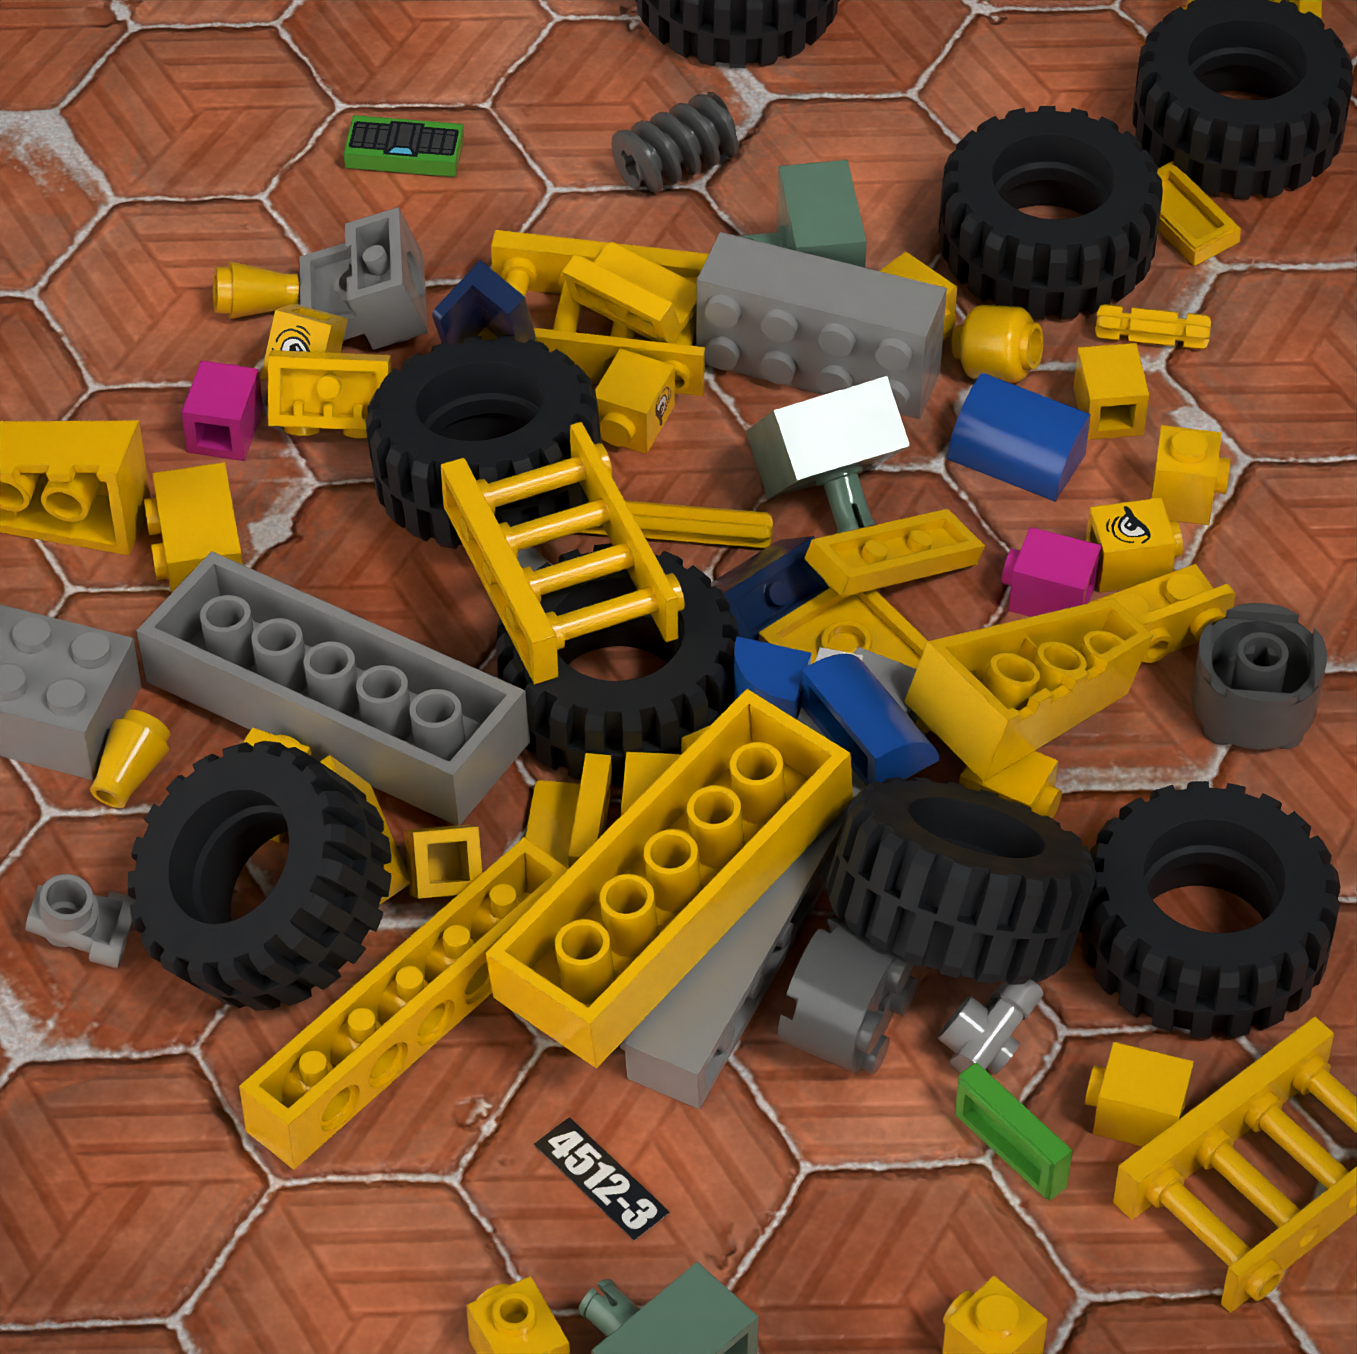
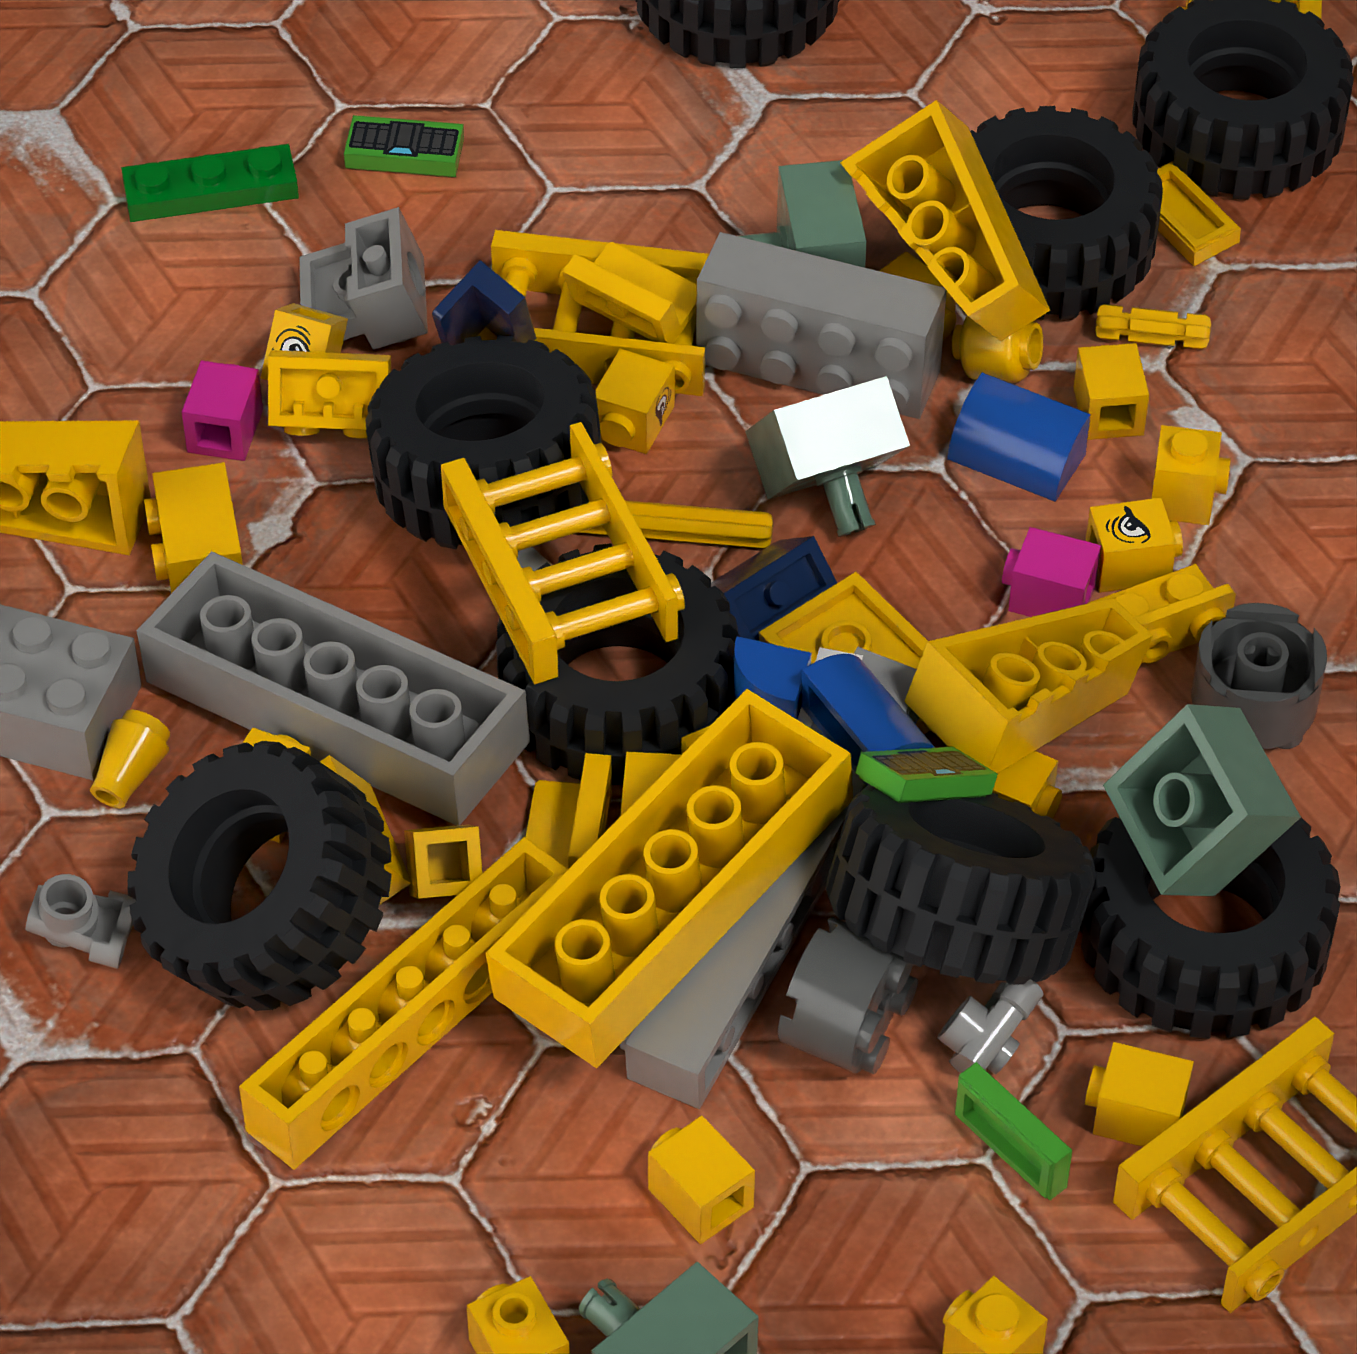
yellow cone [213,261,299,319] -> none
black sticker [534,1117,670,1241] -> none
dark grey piece [611,92,739,193] -> none
yellow plate [804,509,985,597] -> none
none -> green plate [121,144,299,222]
none -> yellow brick [648,1115,755,1245]
none -> yellow wedge [840,100,1050,342]
none -> bright green tile [855,747,998,803]
none -> sand green brick [1103,704,1301,896]

